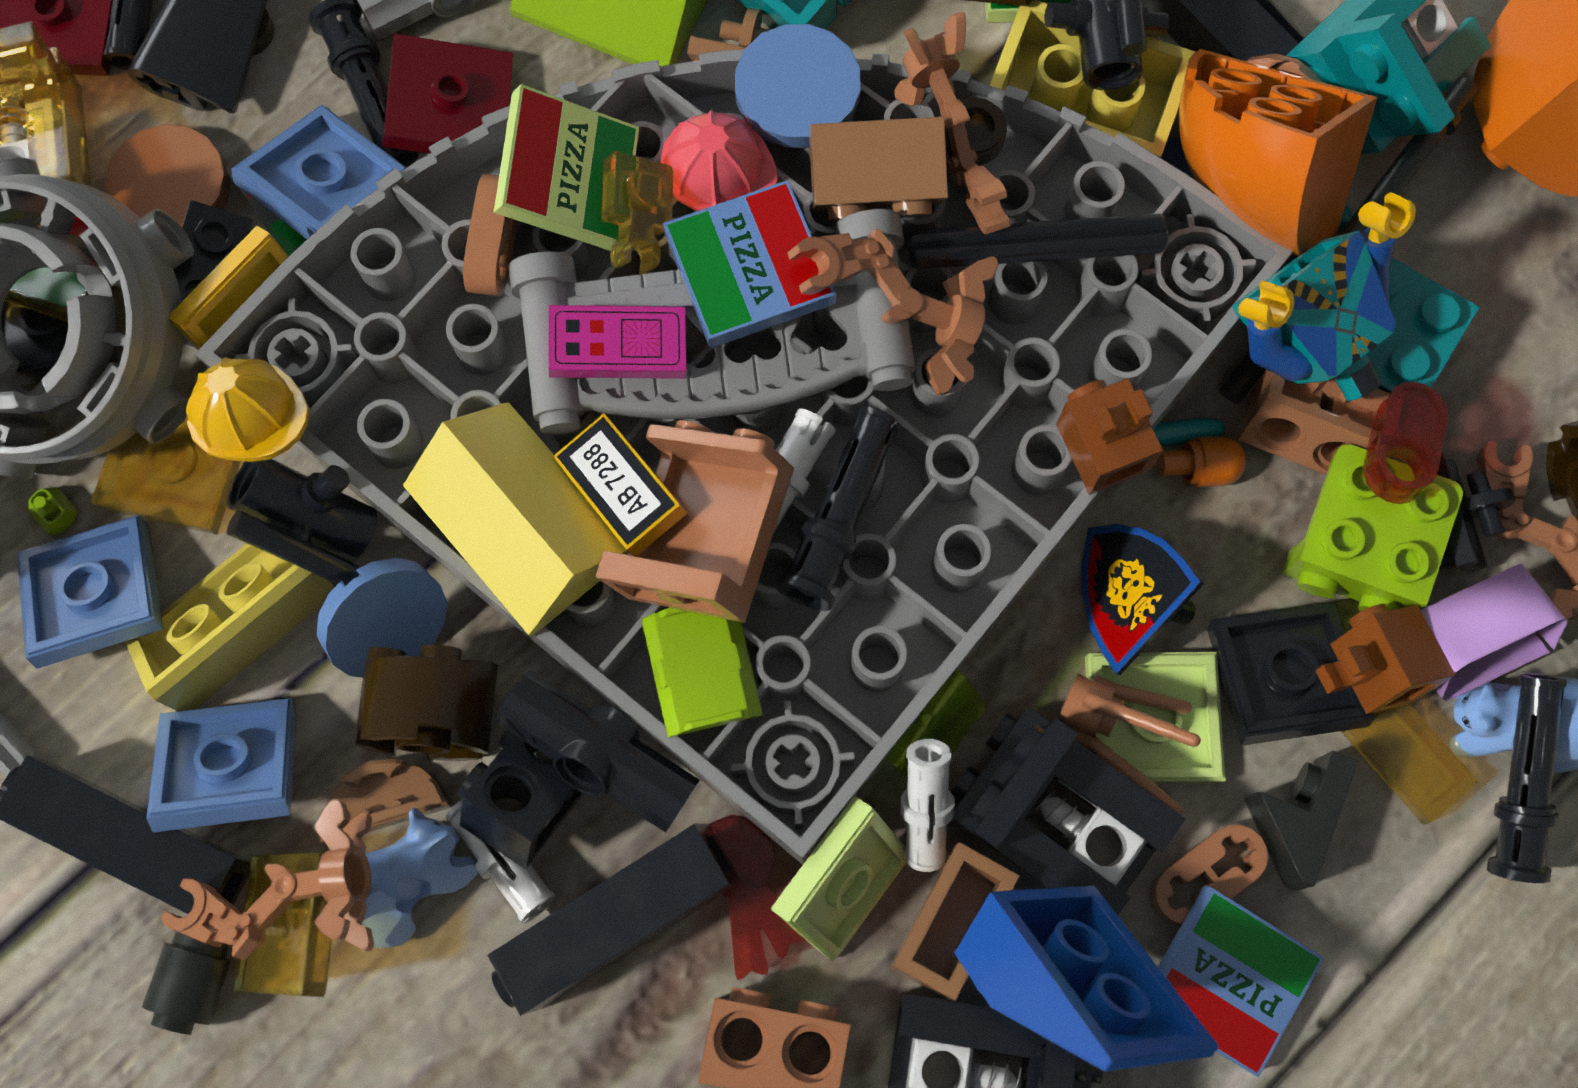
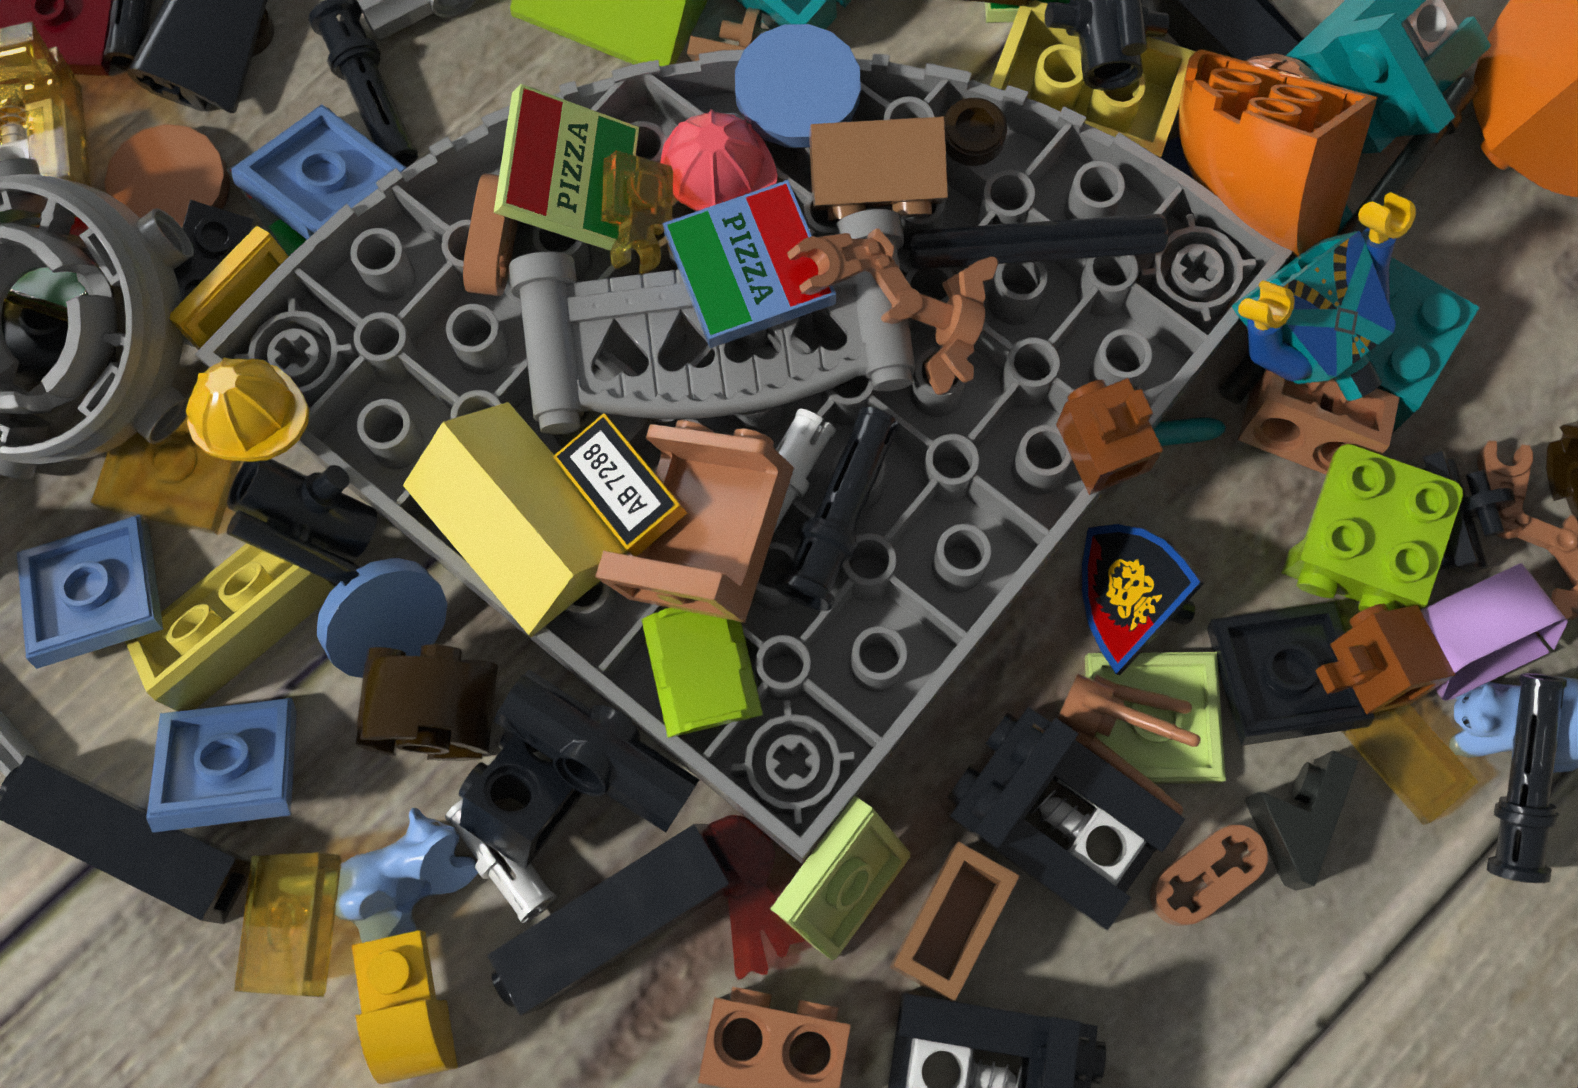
lime rock [28,486,77,535] -> none
pearl dark grey brick [142,932,231,1035] -> none
nougat piece [161,799,374,960] -> none
medium nougat tile [319,758,452,845] -> none
dark red plate [382,33,513,153] -> none
dark pink tile [549,305,686,379] -> none
clear neon green piece [887,670,987,779] -> none
nougat piece [894,11,1011,234] -> none
white pin [900,739,955,872] -> none
blue slope [954,886,1219,1072] -> none
orange cylinder [1156,436,1246,487] -> none
tile [1158,885,1325,1078] -> none
clear red piece [1363,382,1448,504] -> none
none -> yellow brick [352,930,458,1085]

